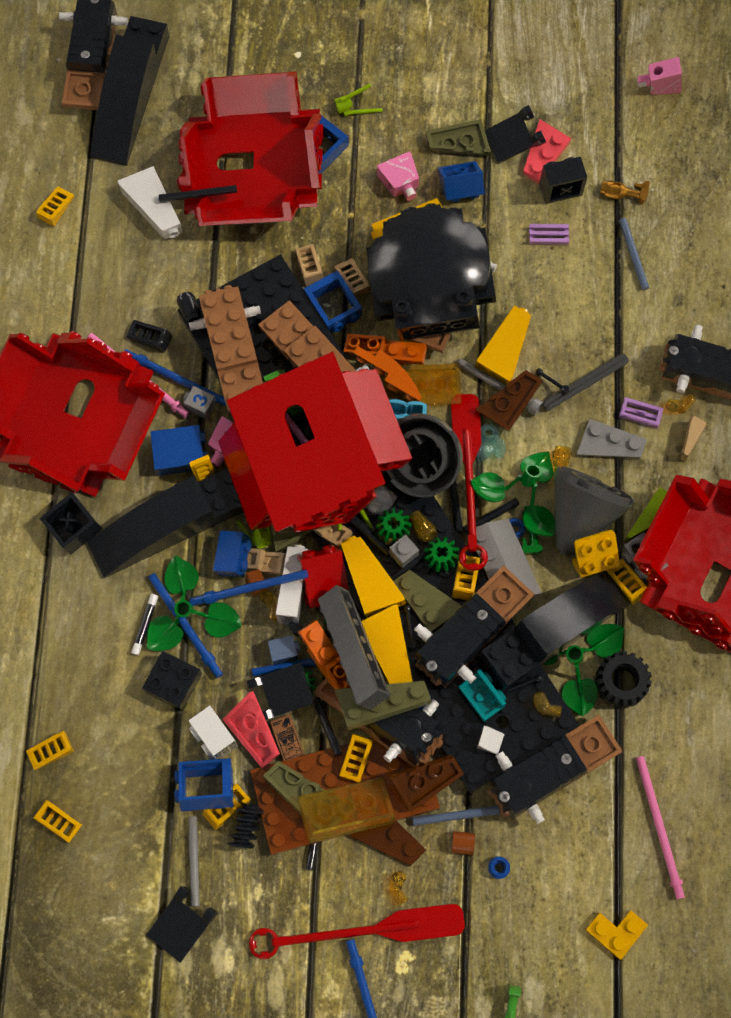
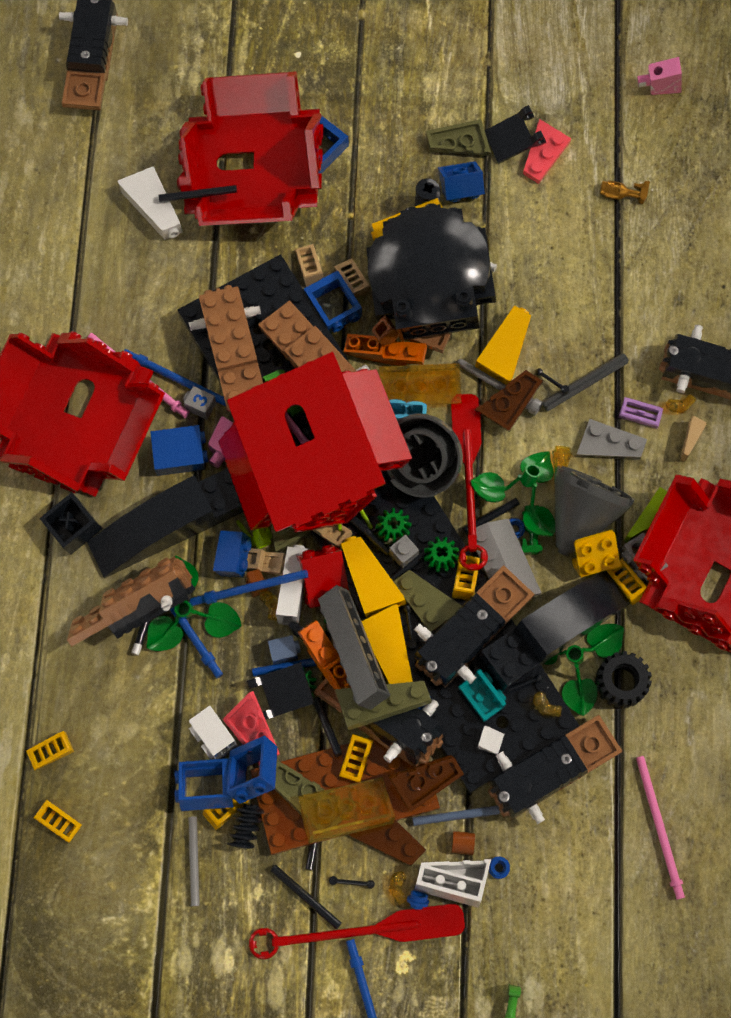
yellow slope [36,186,75,227] -> none
black slope [90,16,169,166] -> none
black slope [126,320,172,352] -> none
black brick [142,651,202,711] -> none
black flag [146,886,218,963] -> none
black piece [176,292,202,324] -> none
yellow slope [189,455,215,482] -> none
medium nougat tile [270,714,304,761] -> none
lime plant [334,84,383,116] -> none
orange slope [354,346,422,402] -> none
clear bracket [366,485,398,516] -> none
bright pink torso [377,151,419,201] -> none
clear yellow cone [409,511,438,542] -> none
black bar [449,481,463,533] -> none
clear light blue plate [476,424,506,462] -> none
lavender tile [529,224,569,245] -> none
black brick [539,156,587,204] -> none
yellow plate [585,910,648,960] -> none
sand blue bar [619,218,649,290] -> none
none -> medium nougat piece [67,556,195,647]
none -> blue window [226,735,277,804]
none -> black bar [270,865,342,930]
none -> black hinge [329,876,375,889]
none -> dark orange brick [372,316,398,345]
none -> blue plate [407,890,429,910]
none -> white wedge [414,859,491,908]
none -> black piece [415,178,440,207]

